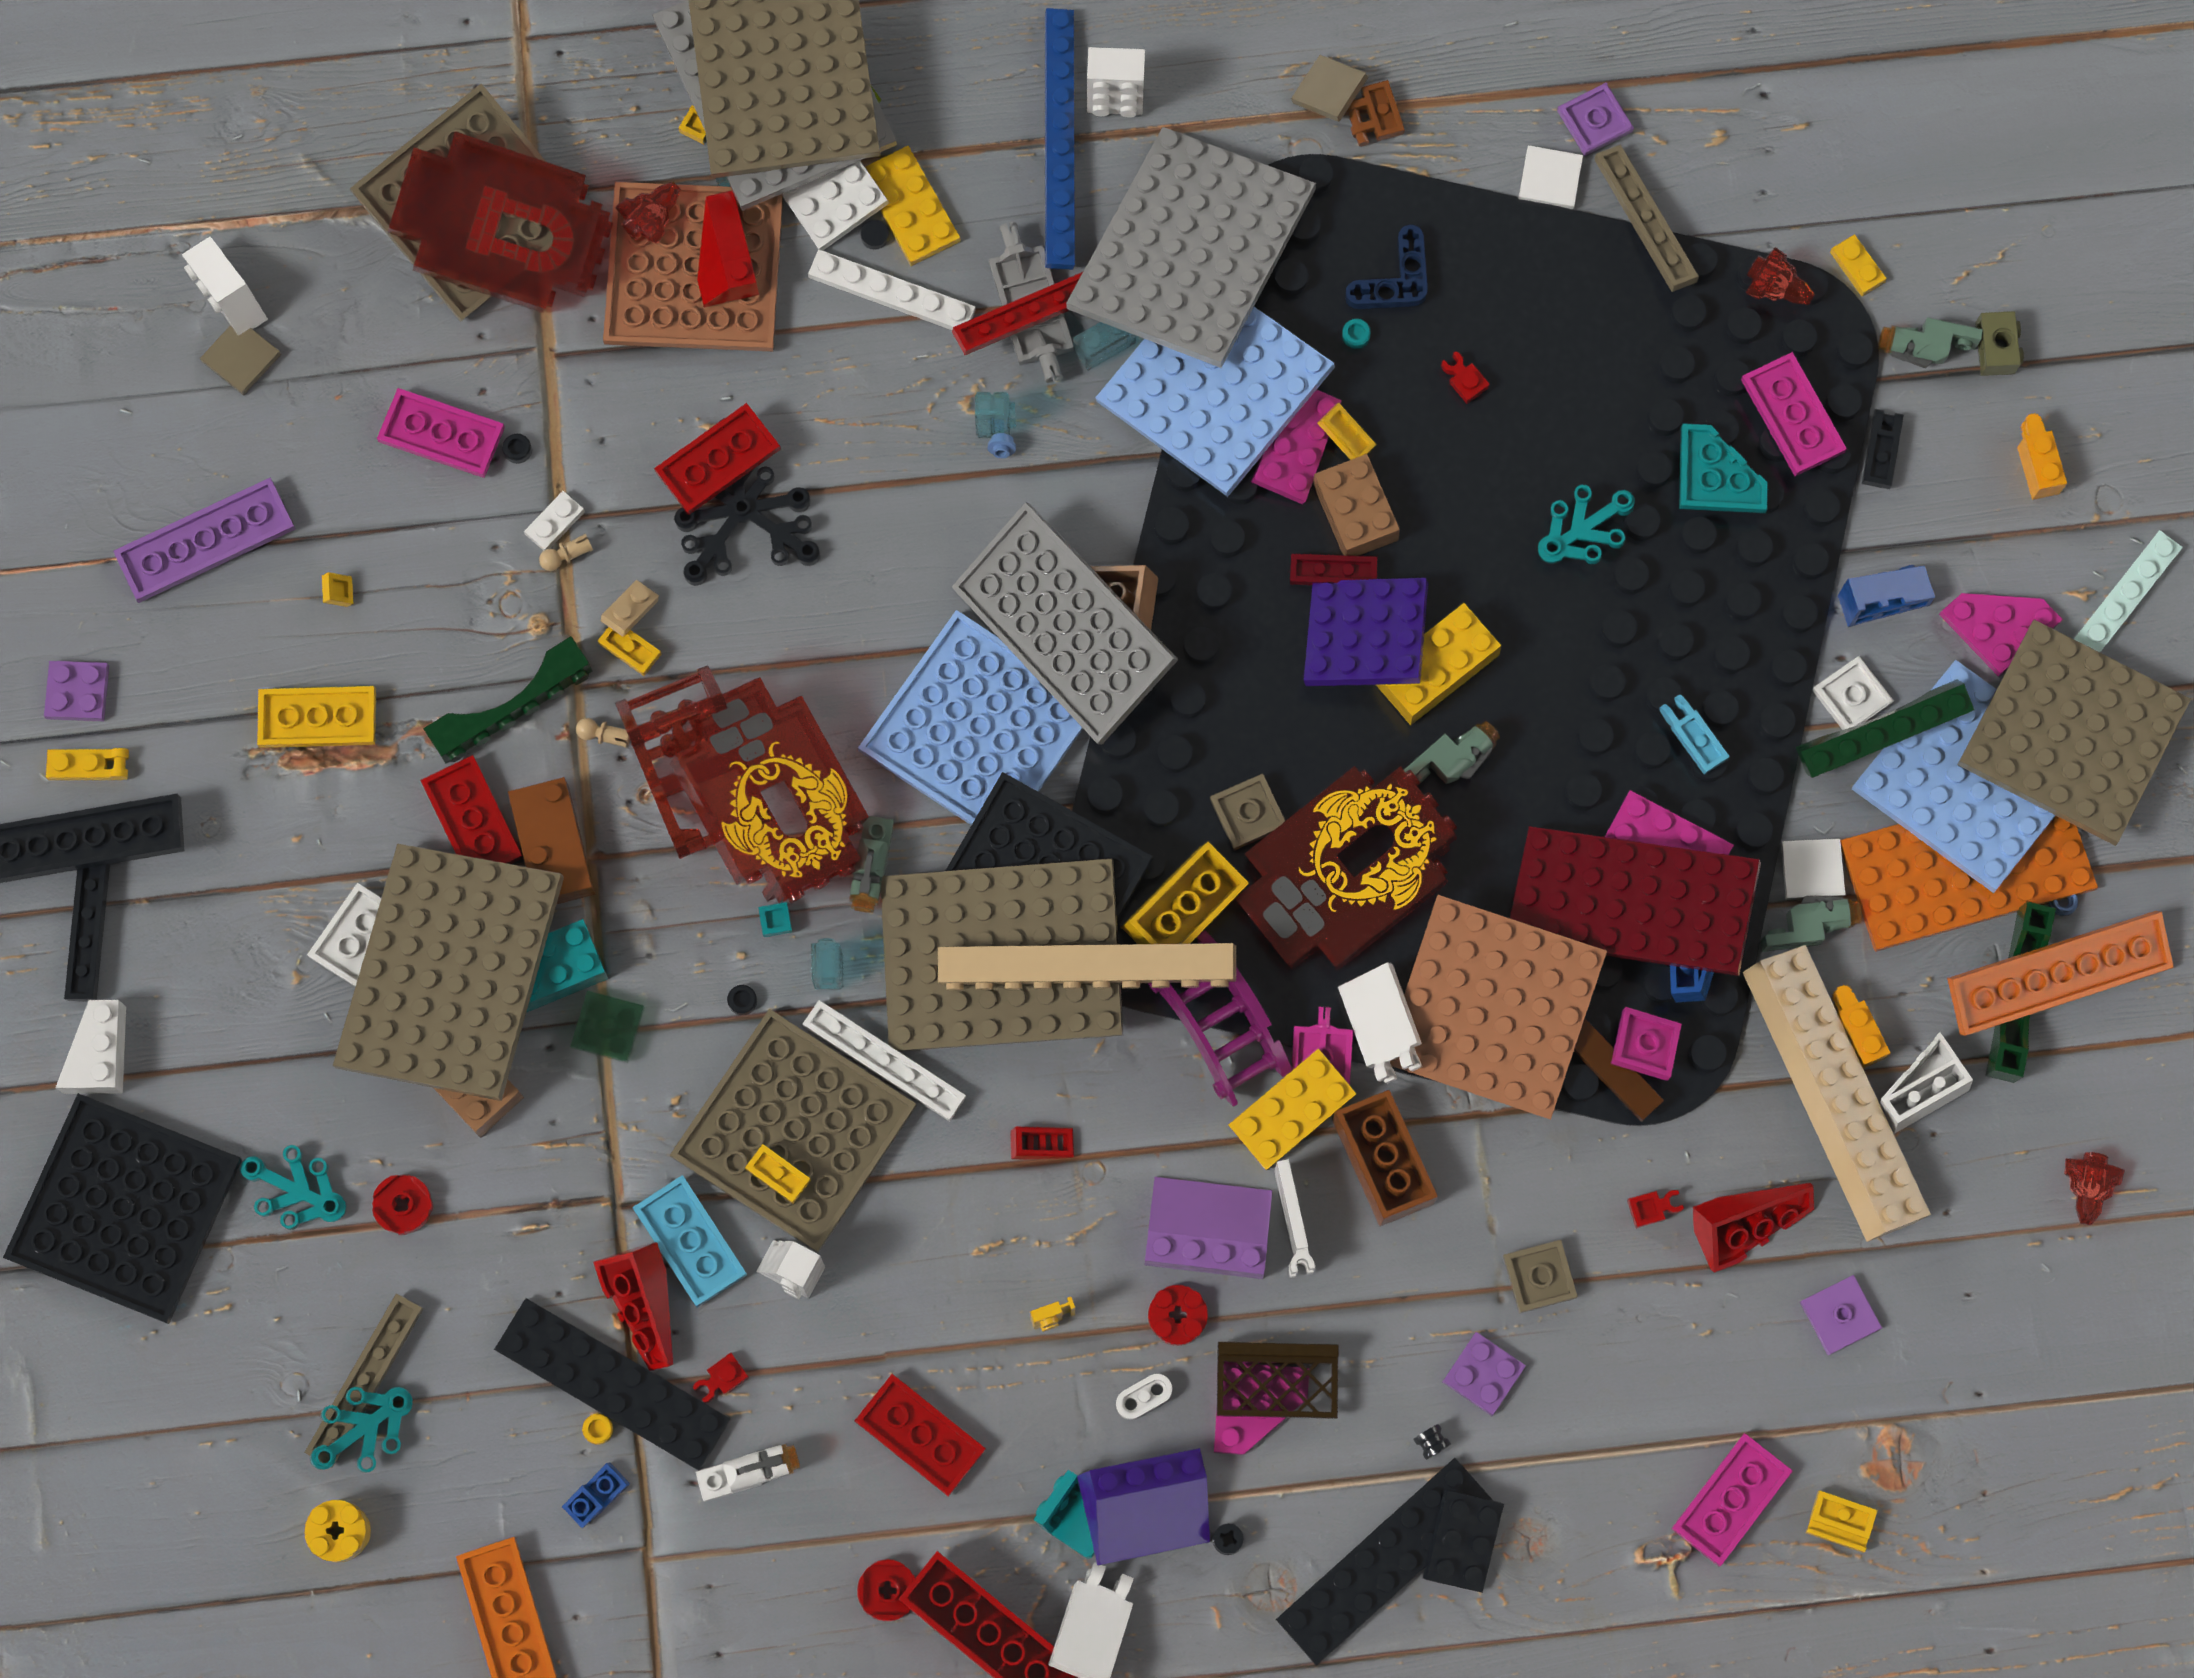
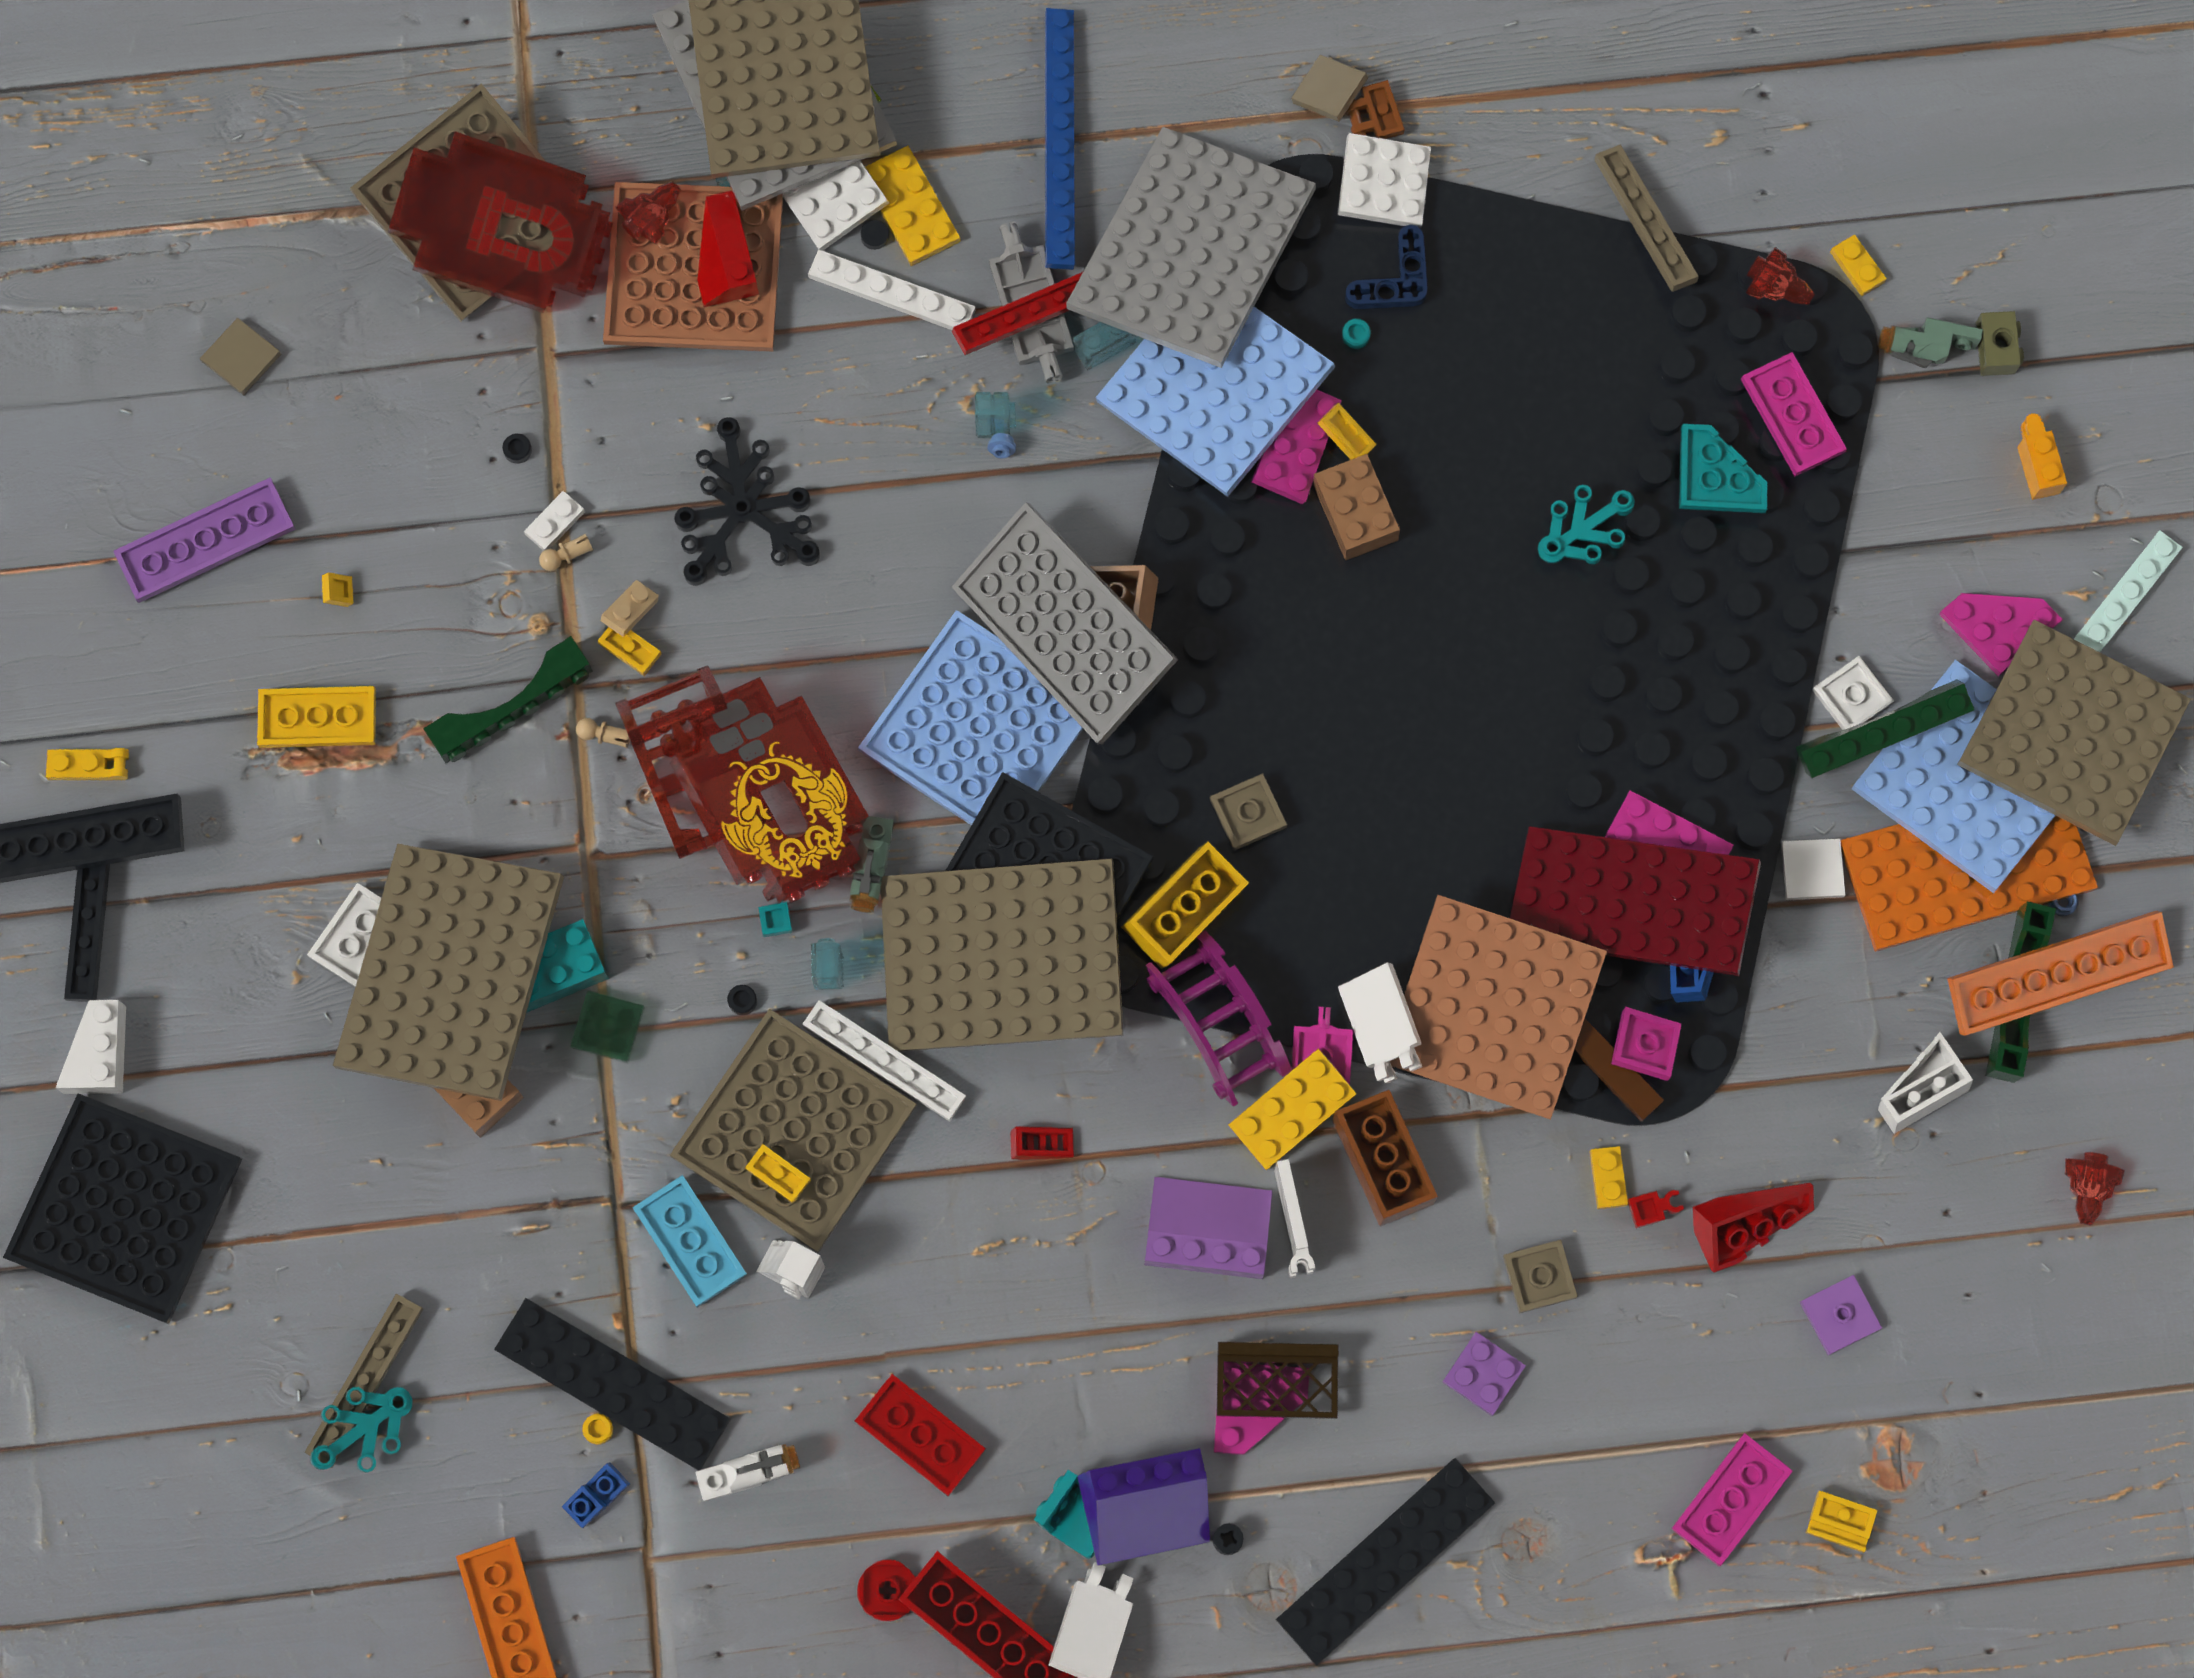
medium lavender plate [44,661,109,721] -> none
white wedge [182,237,268,336] -> none
teal plant [240,1145,346,1230] -> none
yellow brick [304,1500,371,1562] -> none
red plate [372,1175,433,1235] -> none
dark pink plate [377,388,505,478] -> none
red plate [420,755,523,864] -> none
dark orange brick [508,777,596,904] -> none
red wedge [593,1242,673,1371] -> none
red plate [654,403,781,515] -> none
yellow plate [678,105,706,145] -> none
red plate [693,1353,749,1403] -> none
tan brick [938,943,1236,990] -> none
yellow plate [1030,1297,1075,1332] -> none
white brick [1087,47,1145,118] -> none
white plate [1116,1374,1172,1420] -> none
red plate [1148,1285,1208,1346] -> none
clear red panel [1235,766,1457,970] -> none
dark red plate [1290,554,1377,585] -> none
dark purple plate [1304,578,1428,686] -> none
yellow brick [1376,603,1502,725] -> none
sand green plate [1401,721,1500,786] -> none
black wheel [1413,1424,1451,1460] -> none
black plate [1423,1489,1504,1593] -> none
red plate [1441,351,1490,404] -> none
white tile [1518,145,1583,209] -> none
medium lavender plate [1557,83,1634,156] -> none
medium azure hinge [1660,694,1730,775] -> none
tan brick [1743,945,1931,1242] -> none
sand green plate [1761,896,1862,952] -> none
light orange hinge [1831,984,1891,1069] -> none
wedge [1838,565,1935,627] -> none
black plate [1862,409,1904,490] -> none
none -> white plate [1338,133,1431,228]
none -> yellow plate [1589,1146,1628,1209]

